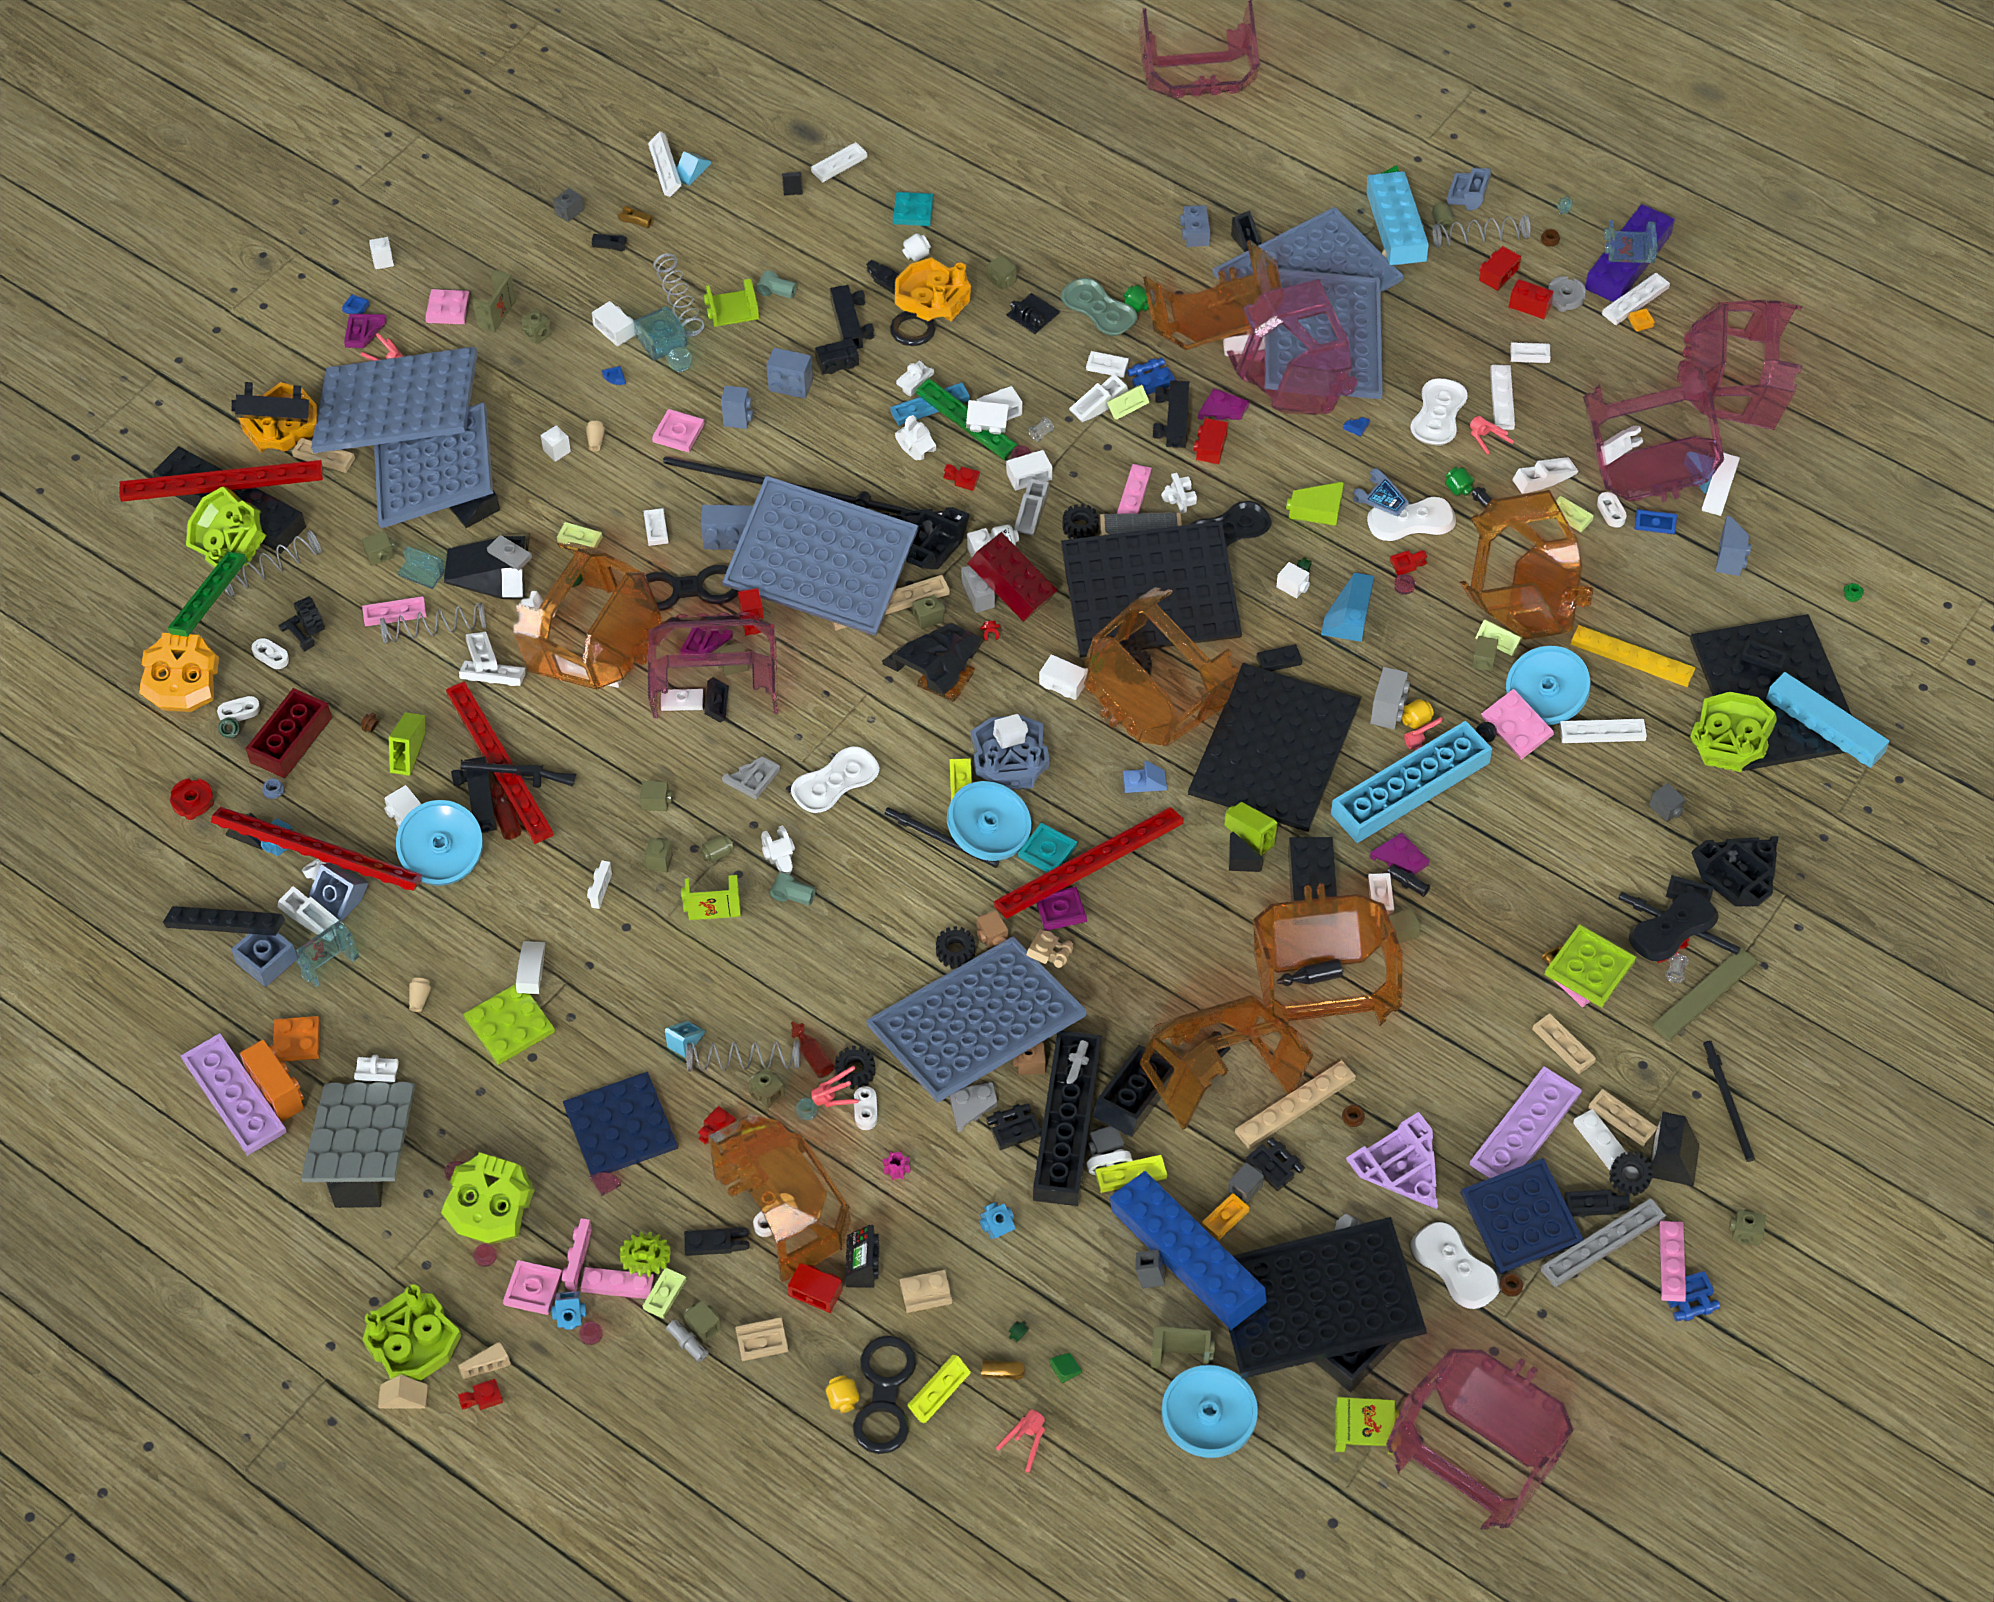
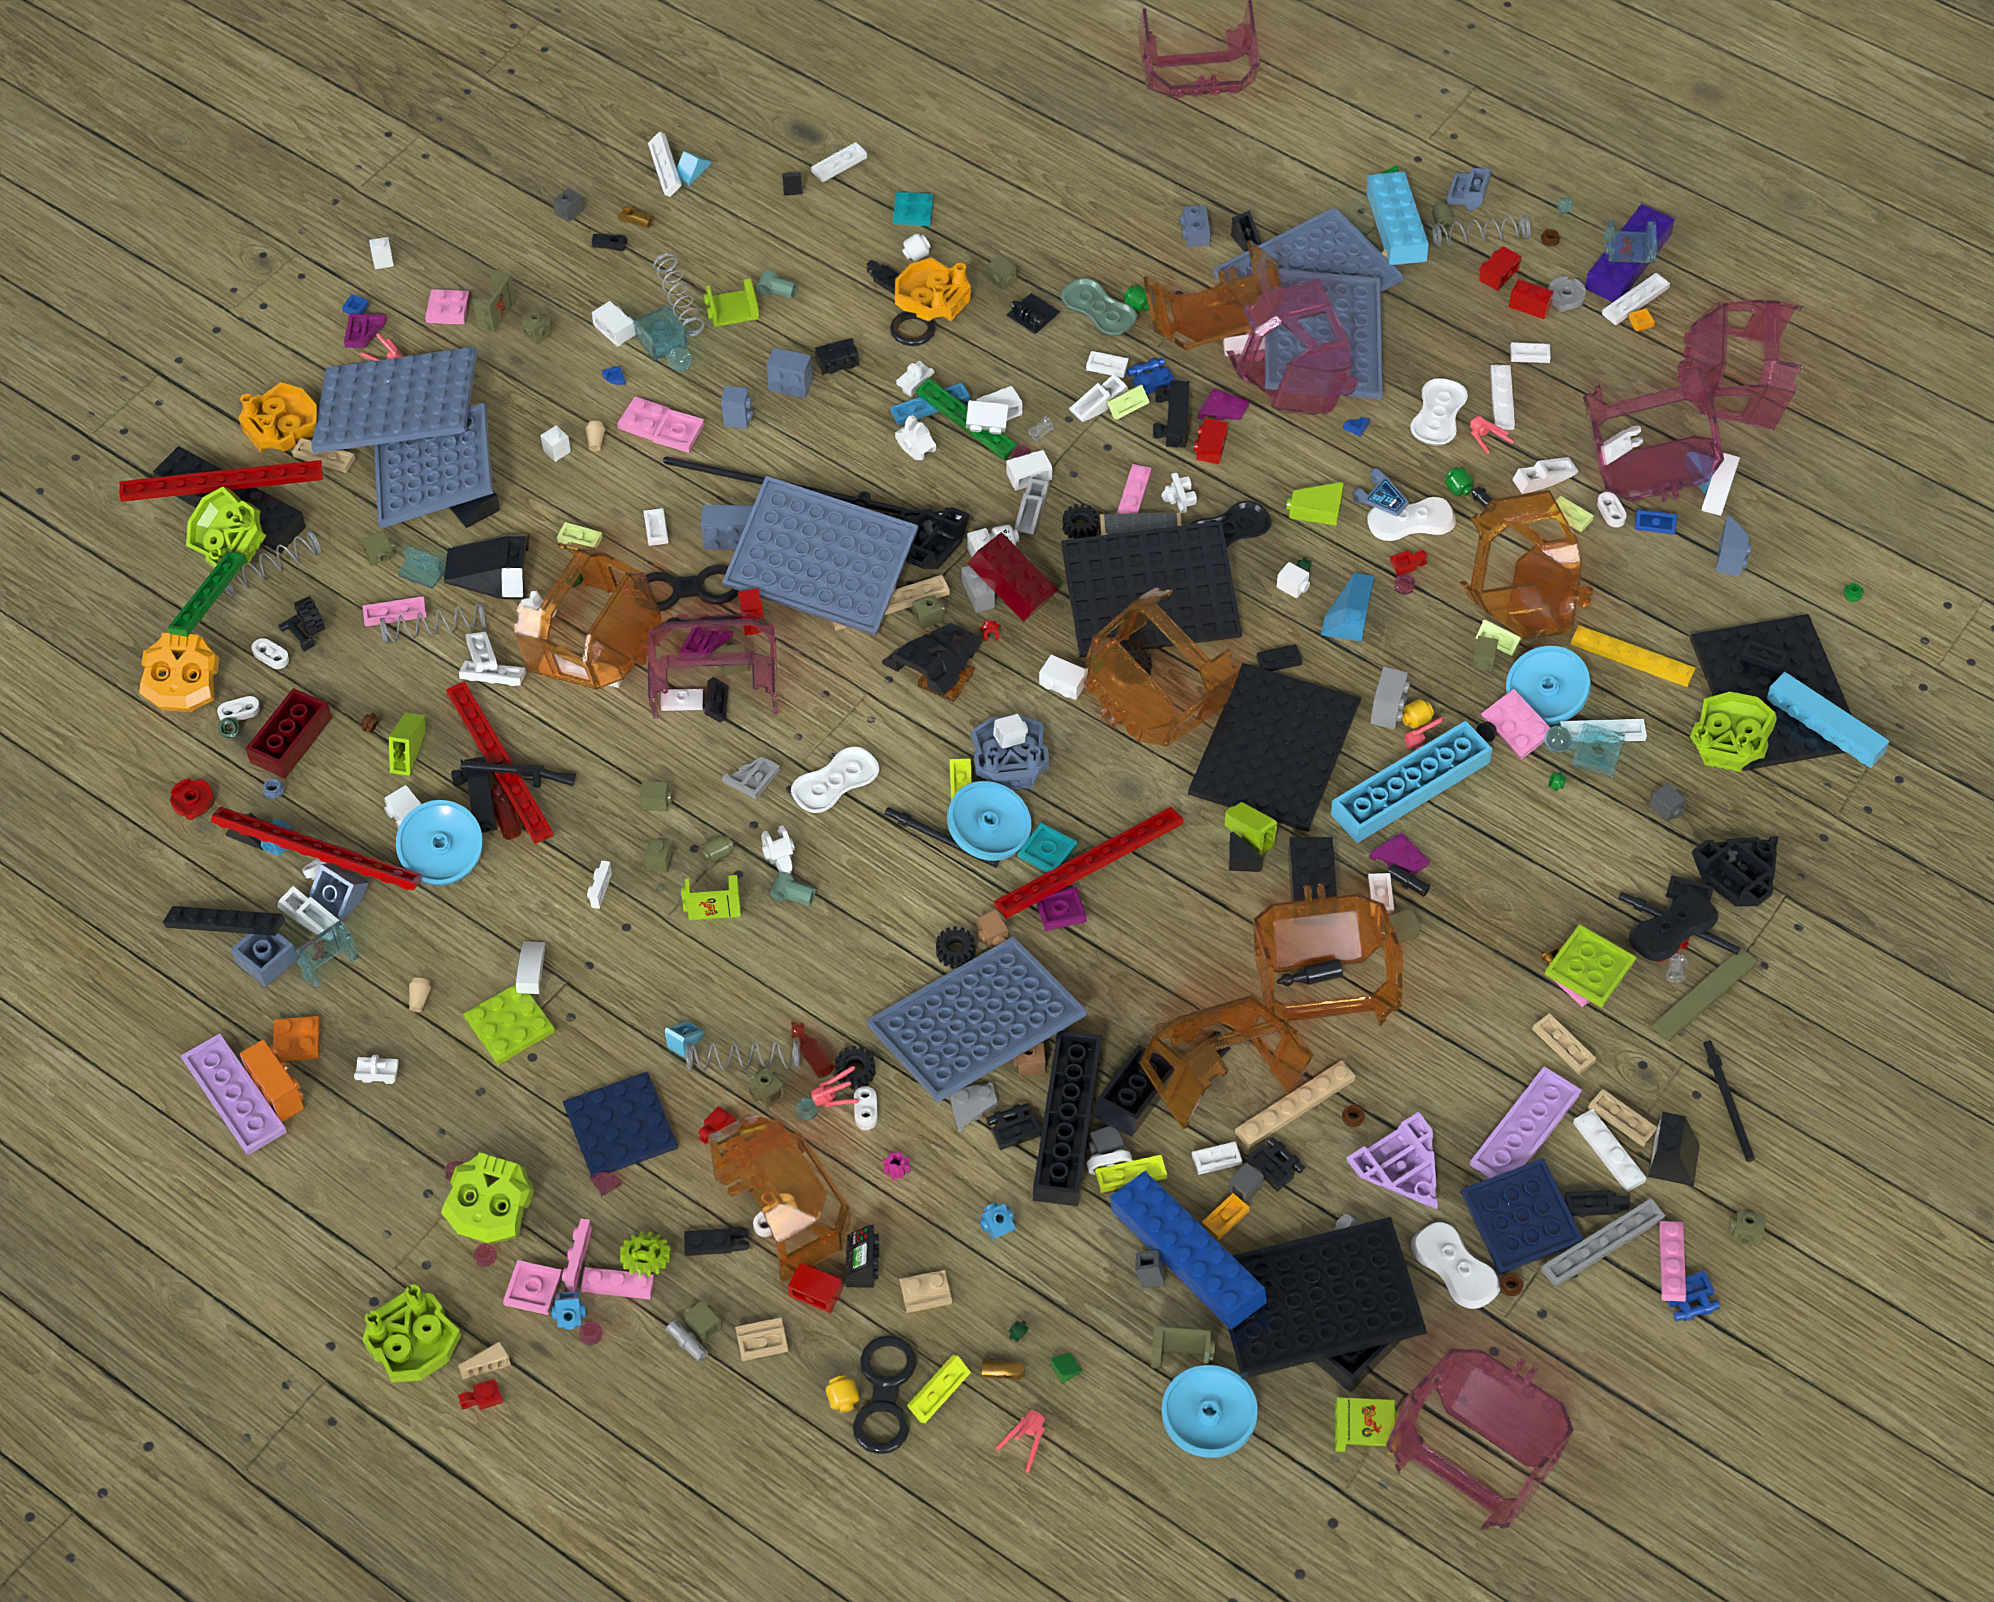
black brick [231,382,309,422] -> none
light grey piece [301,1082,415,1208] -> none
tan slope [378,1375,428,1409] -> none
light grey plate [487,535,532,571] -> none
yellowish green plate [643,1267,686,1319] -> none
black brick [830,285,875,349] -> none
red plate [943,464,980,491] -> none
tan plate [1026,929,1073,968] -> none
light grey piece [1067,1040,1089,1084] -> none
medium blue slope [1123,761,1167,793] -> none
black tyre [1609,1151,1653,1196] -> none
none -> bright pink plate [617,396,670,440]
none -> white plate [1192,1141,1242,1175]
none -> clear light blue brick [1544,723,1626,778]
none -> green plate [1548,771,1566,791]

